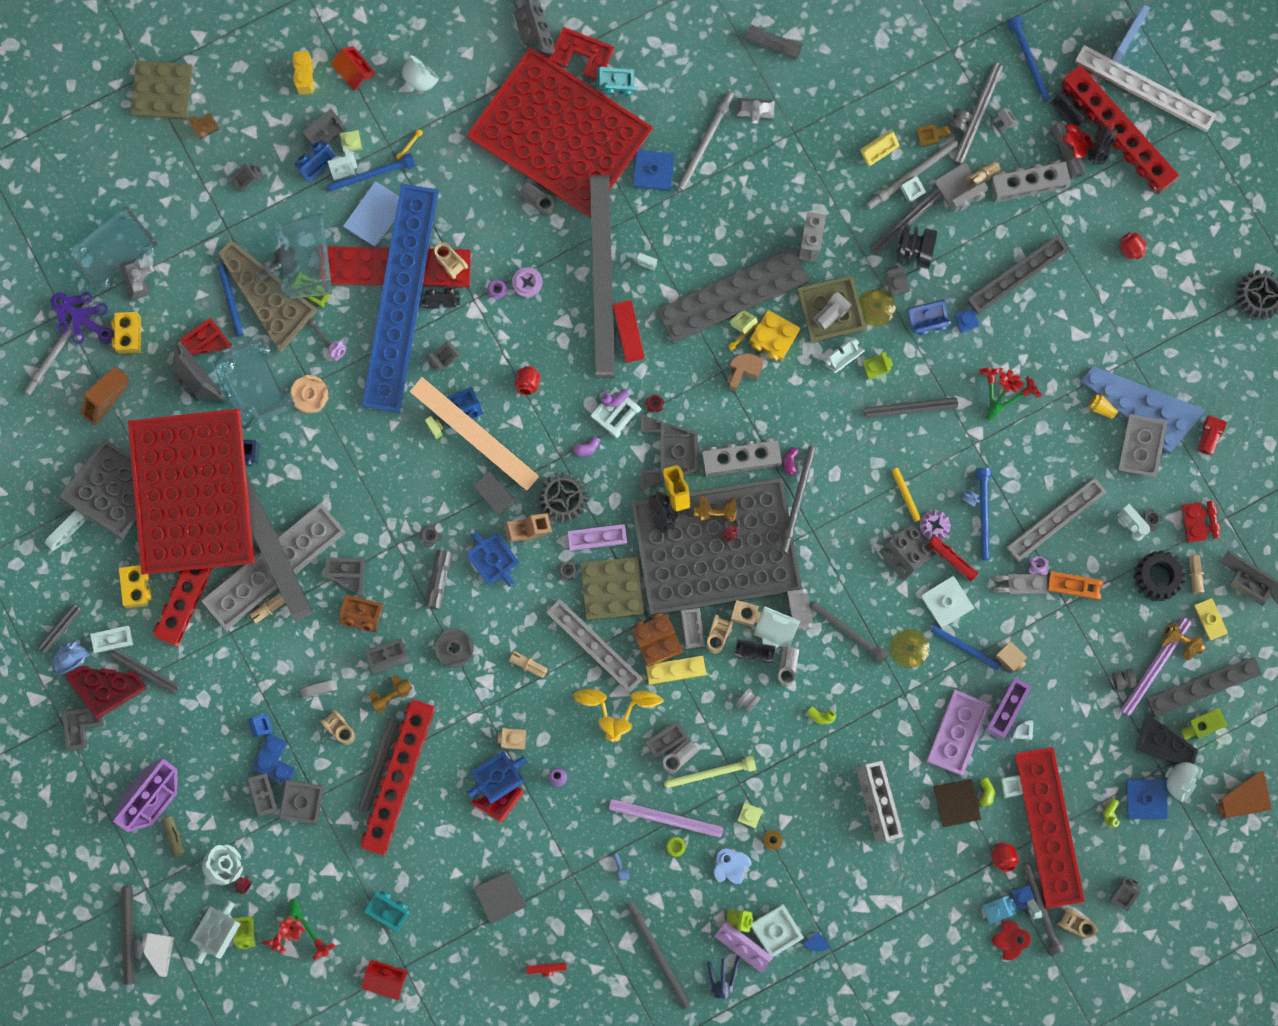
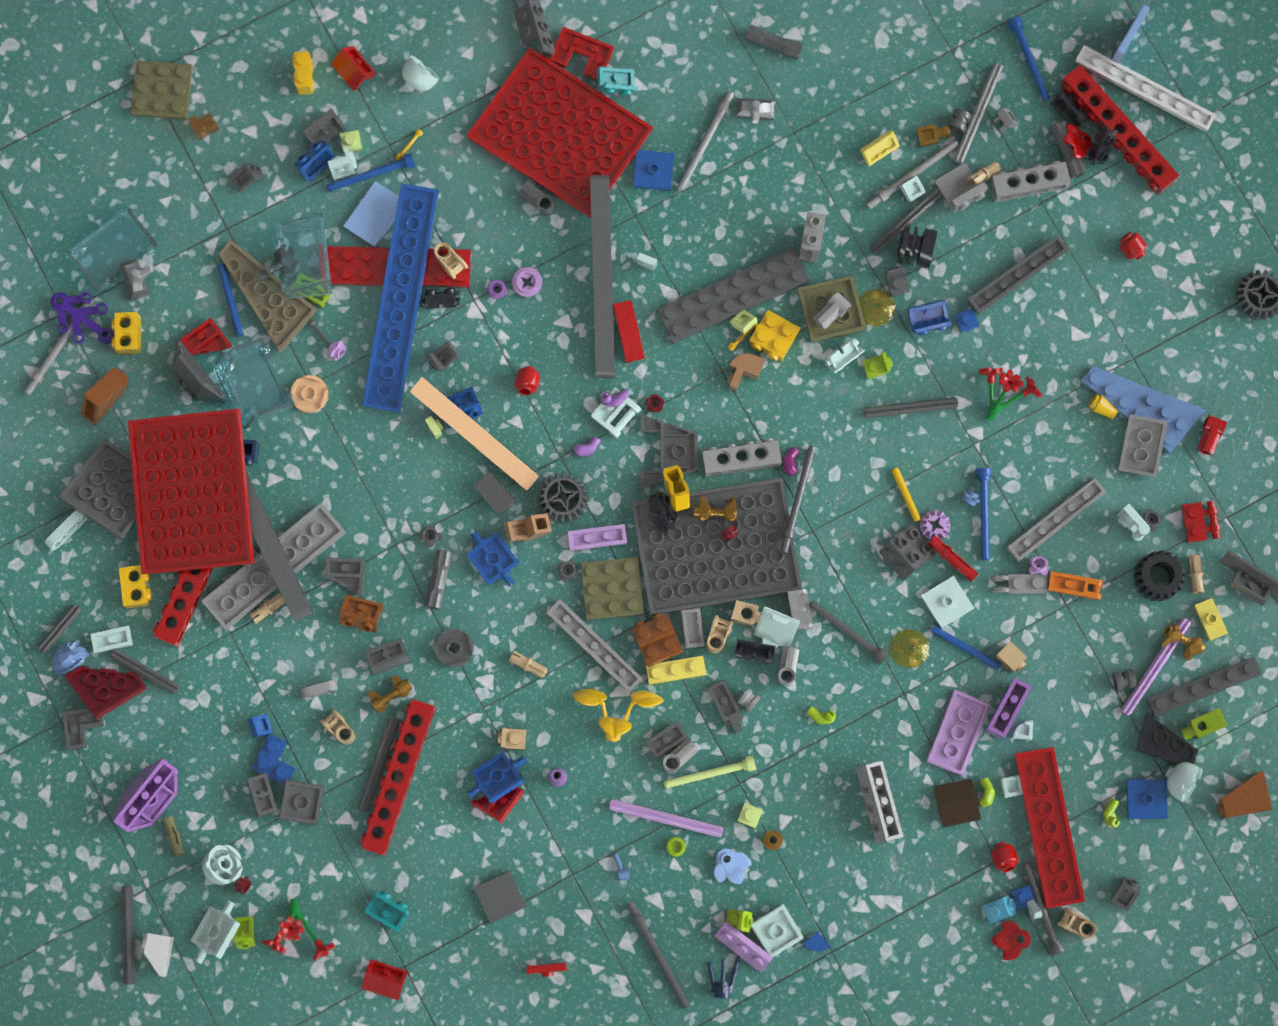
none -> dark grey hinge [707,679,743,734]

